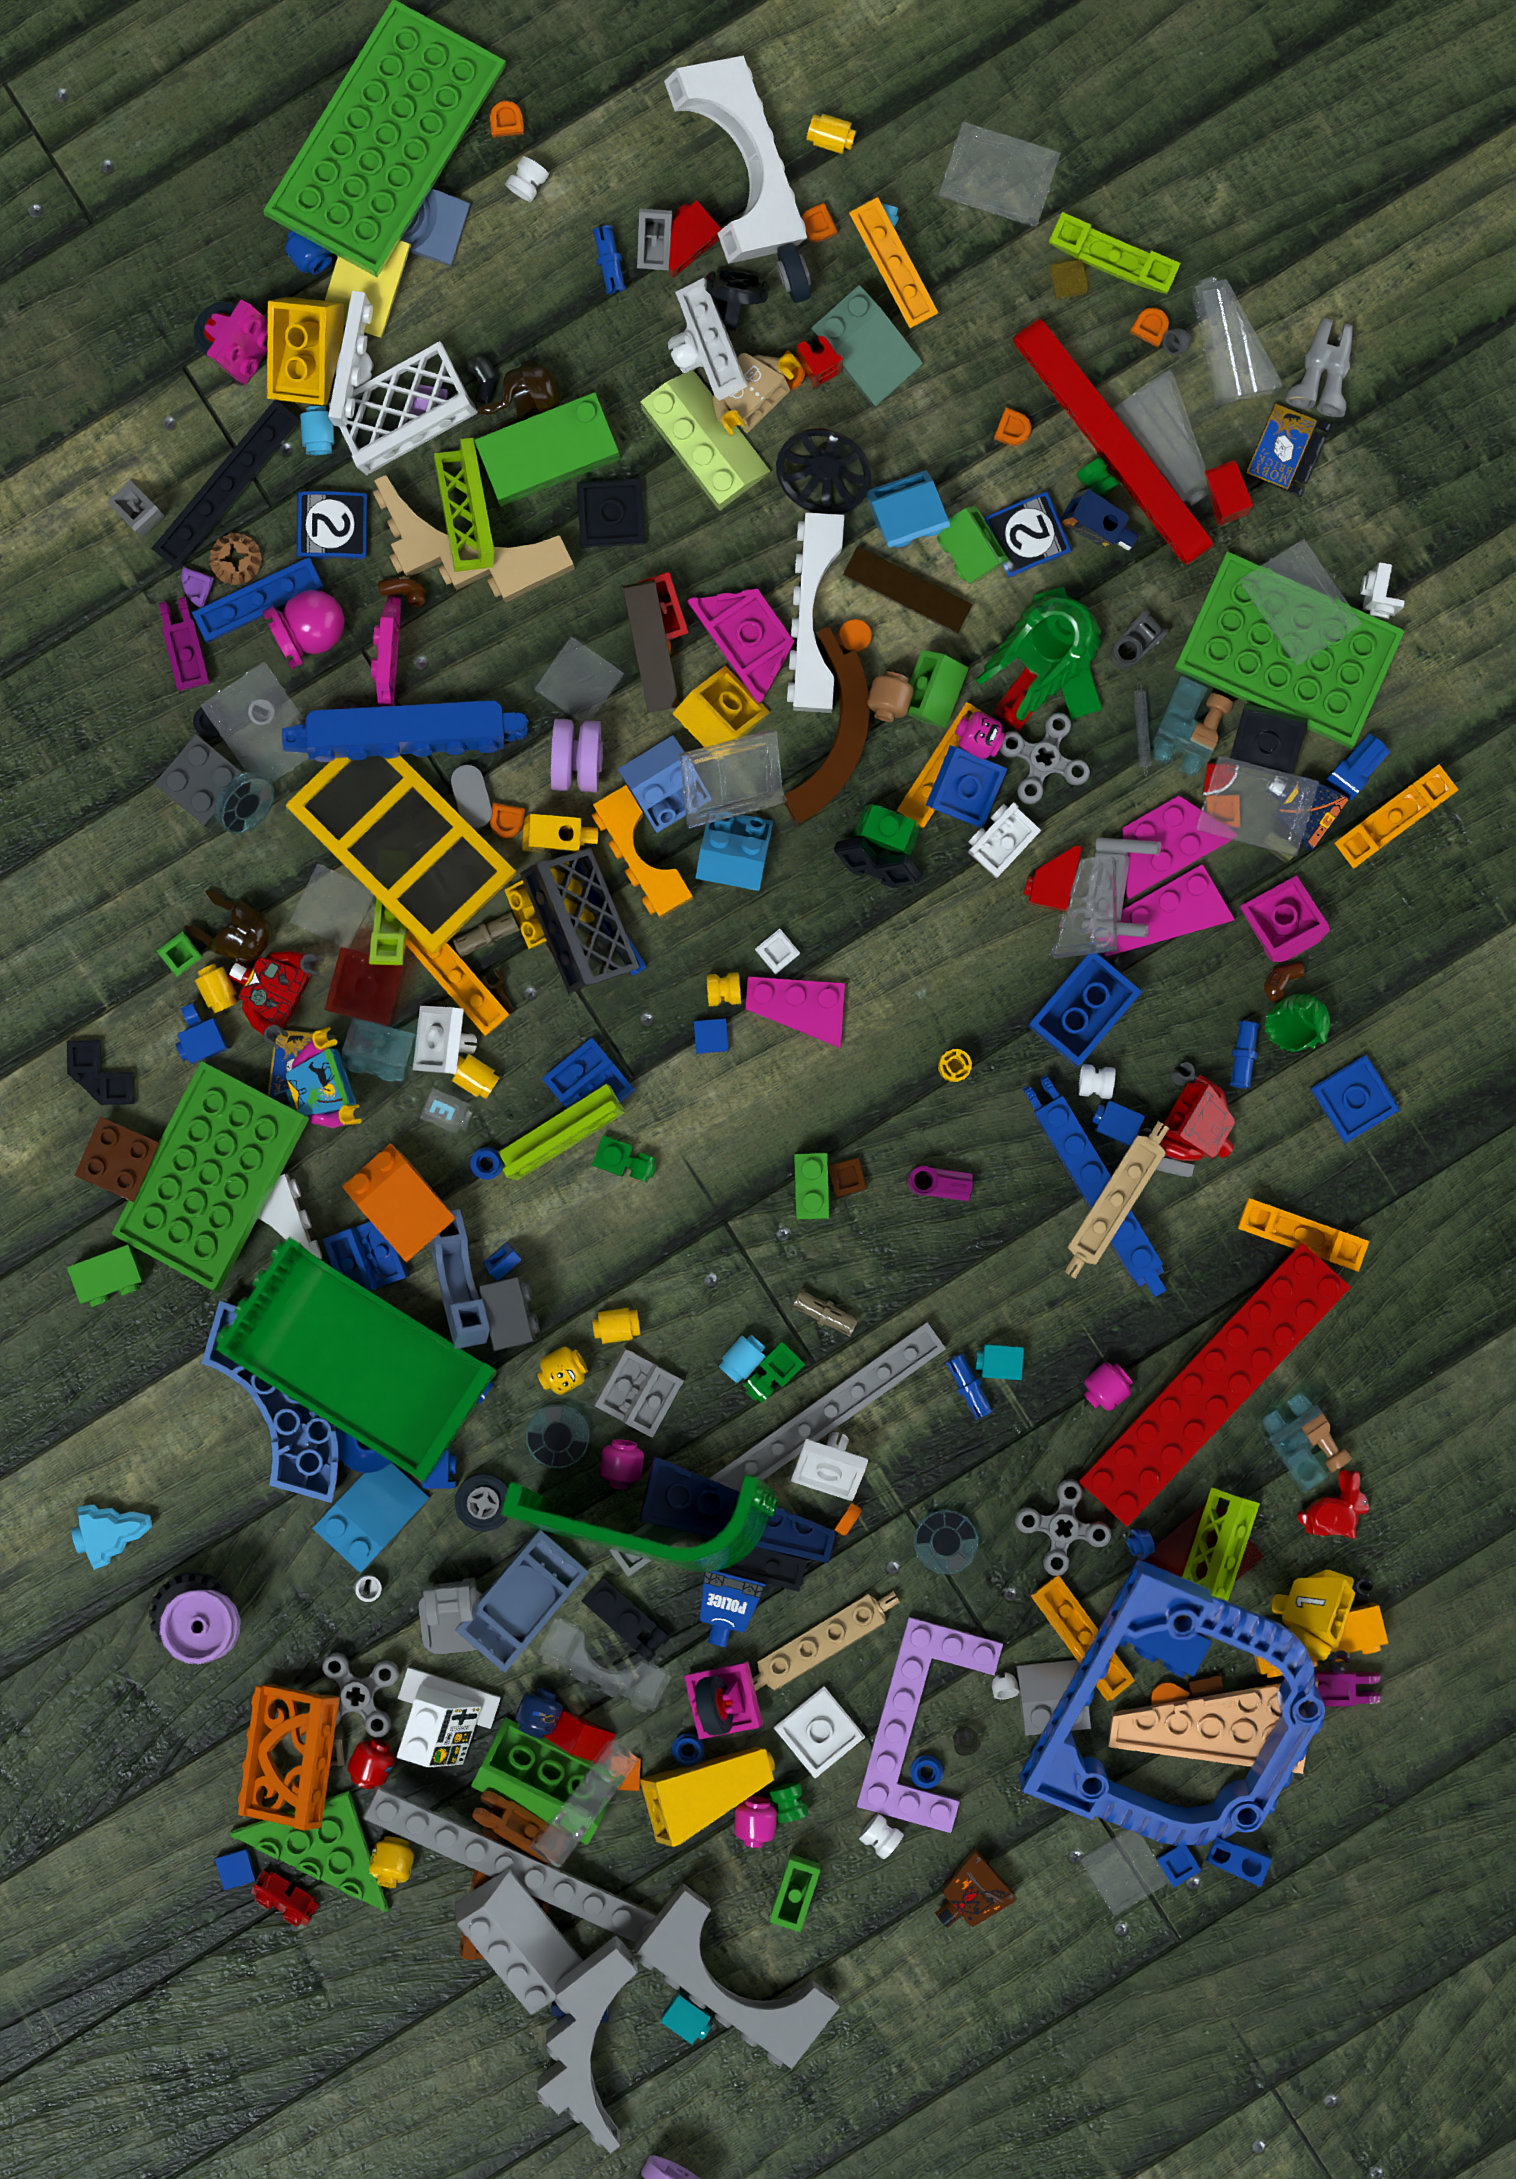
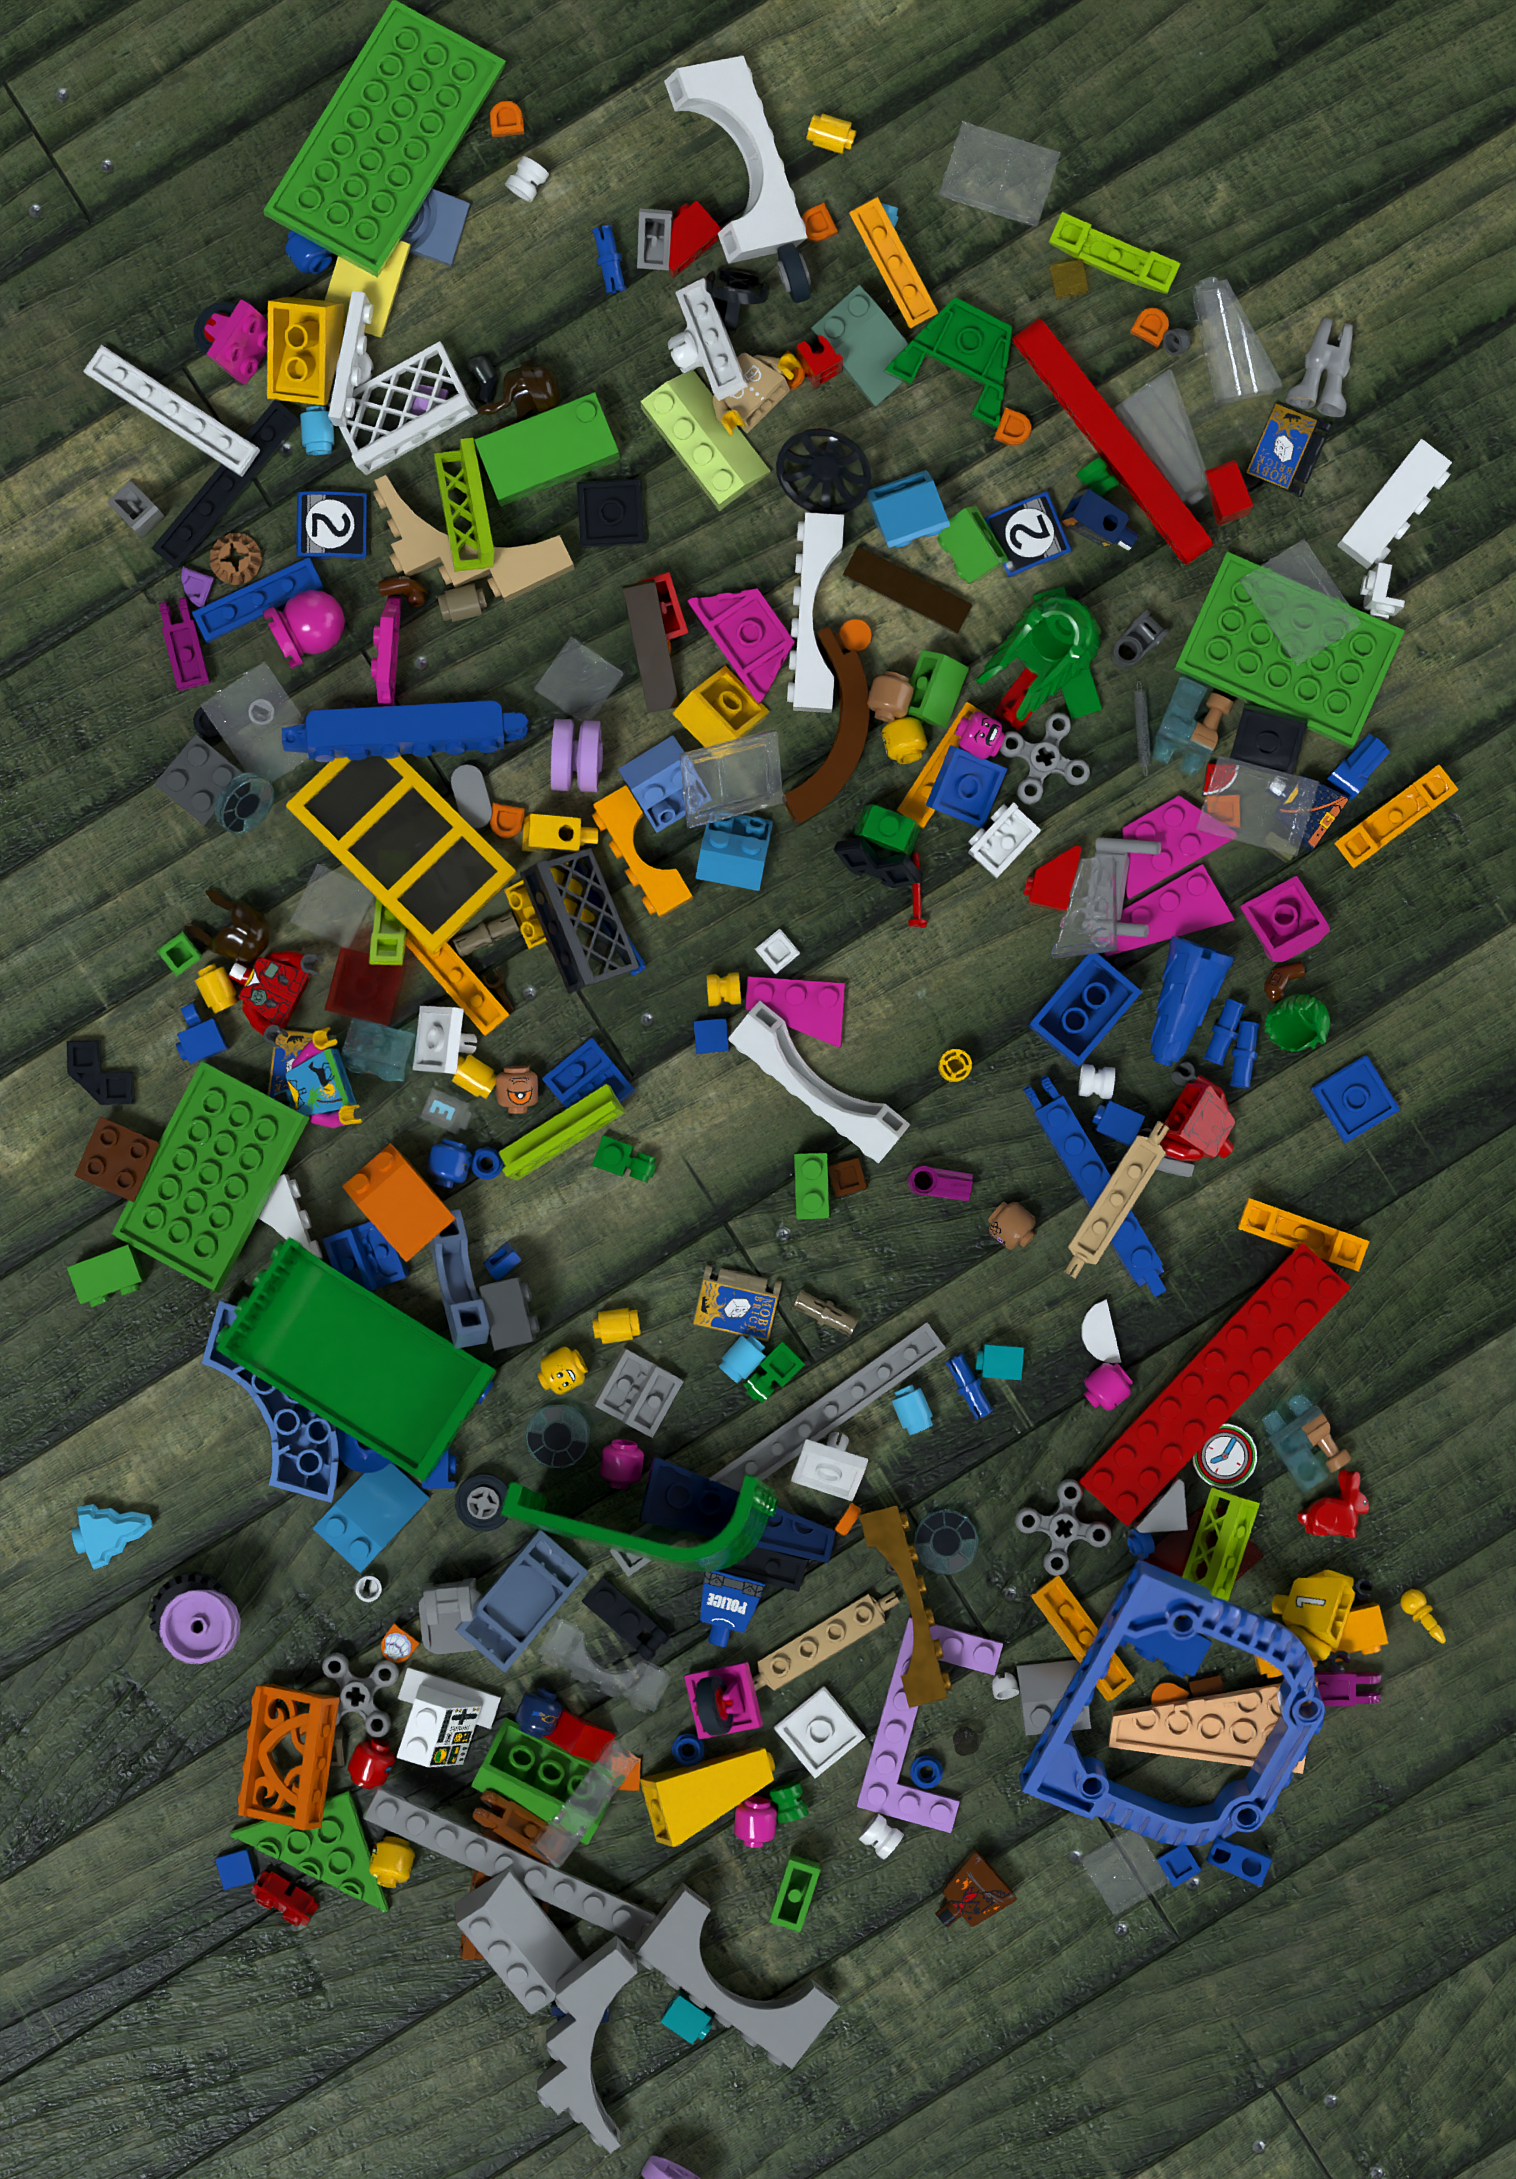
none -> white tile [83,345,260,477]
none -> tile [381,1623,420,1663]
none -> blue head [426,1139,472,1189]
none -> dark tan brick [437,583,487,622]
none -> nougat head [496,1066,539,1114]
none -> piece [692,1264,782,1342]
none -> white arch [728,1001,911,1164]
none -> pearl gold arch [859,1506,952,1708]
none -> yellow head [881,715,928,764]
none -> green wing [884,297,1012,429]
none -> medium azure brick [891,1384,933,1435]
none -> red piece [908,853,927,928]
none -> medium nougat head [988,1201,1037,1250]
none -> white tile [1081,1299,1121,1363]
none -> light grey slope [1130,1476,1187,1533]
none -> blue cone [1150,936,1235,1067]
none -> tile [1192,1423,1257,1488]
none -> blue pin [1203,998,1246,1066]
none -> white brick [1337,439,1452,569]
none -> yellow bar [1400,1589,1446,1644]

